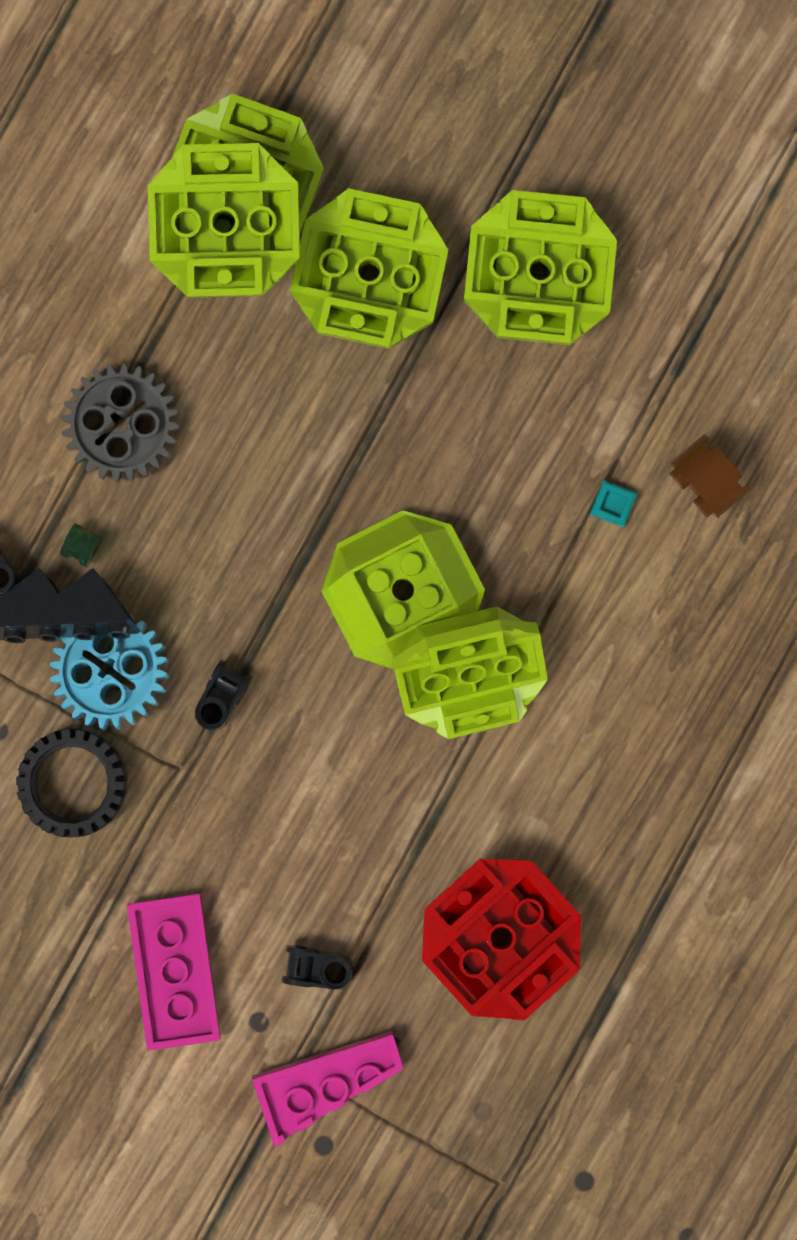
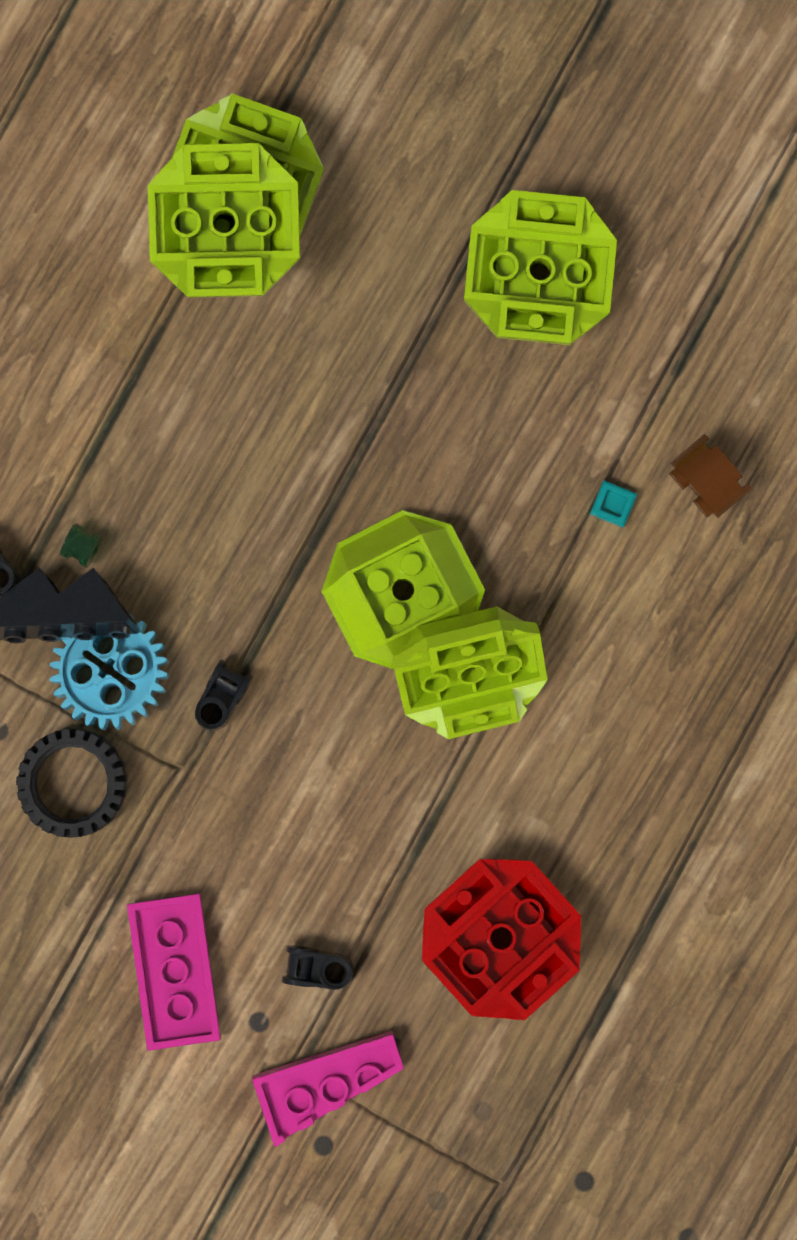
dark grey gear [61,364,181,483] -> none
lime piece [290,188,449,349] -> none

